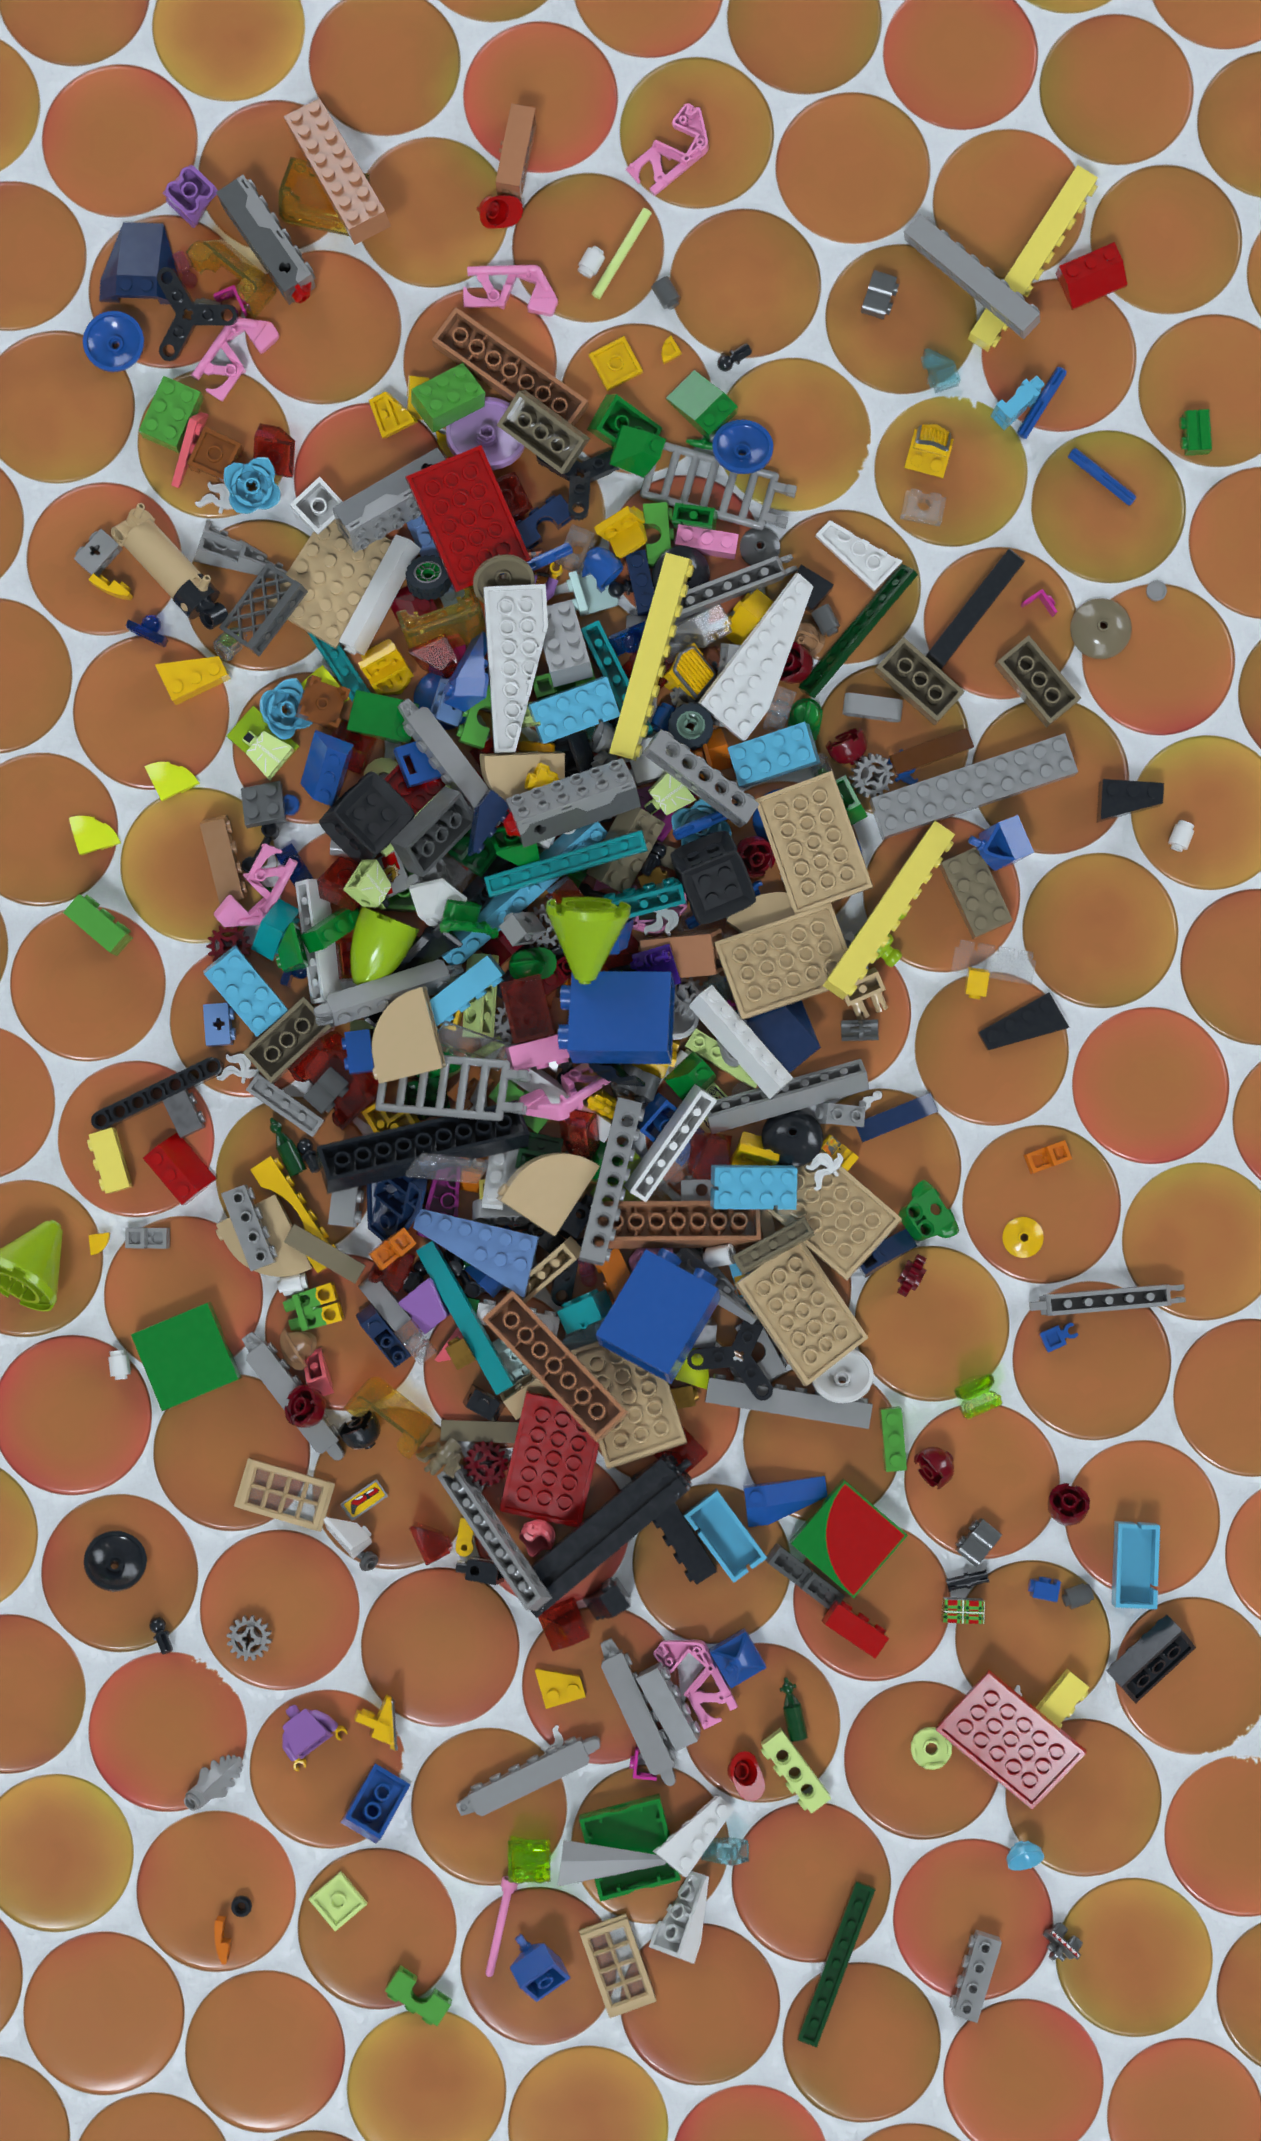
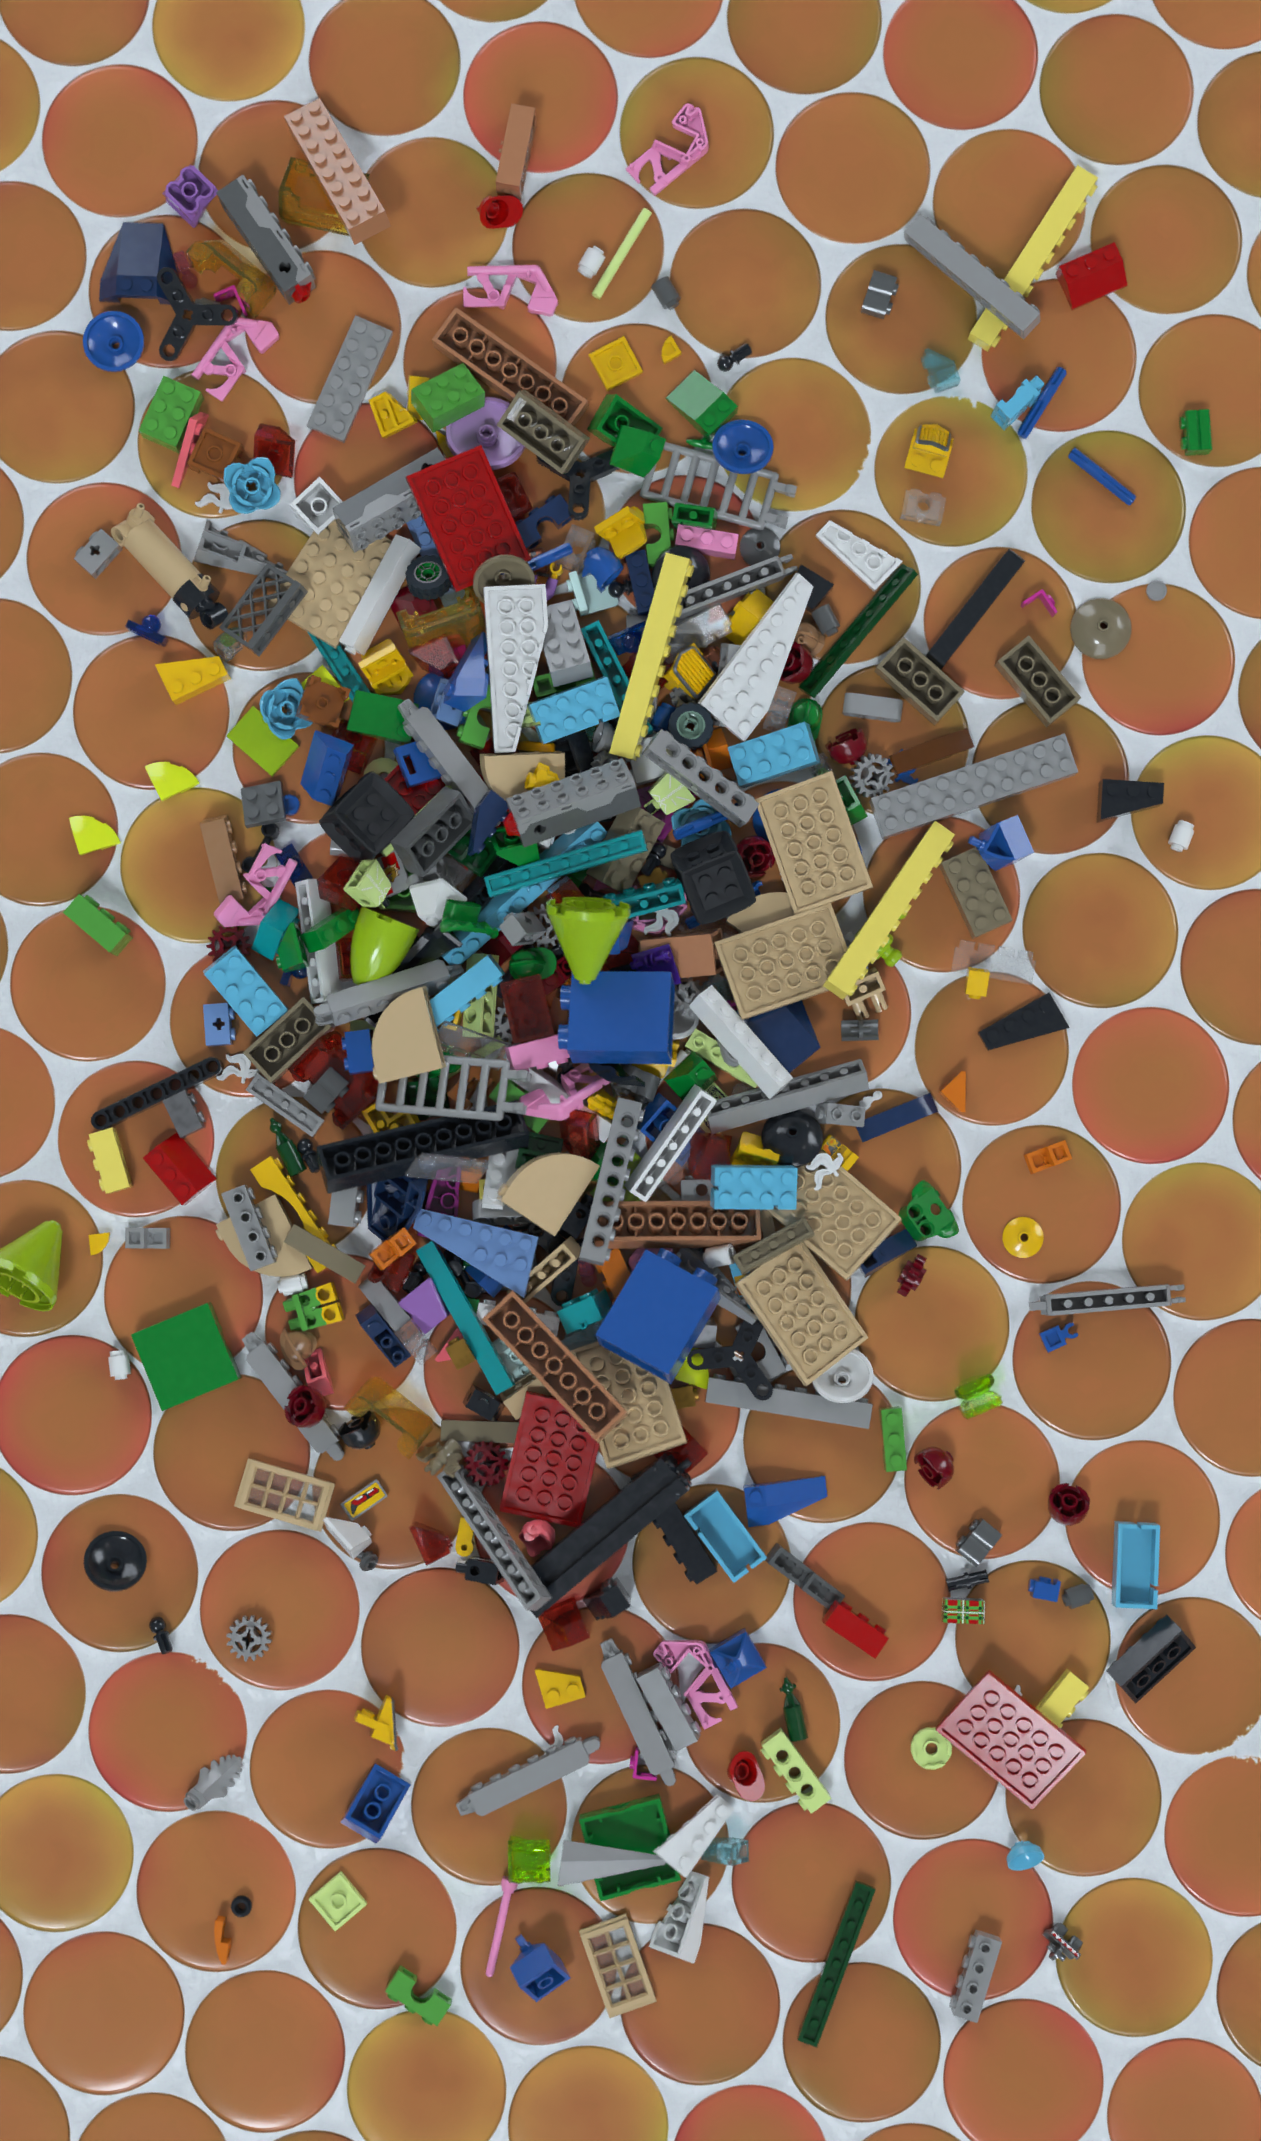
yellow slope [88,573,133,600] -> none
yellowish green torso [242,731,295,780] -> none
medium lavender torso [282,1705,348,1771] -> none
red tile [790,1479,908,1598] -> none
none -> light grey plate [307,315,393,443]
none -> orange slope [939,1071,966,1113]

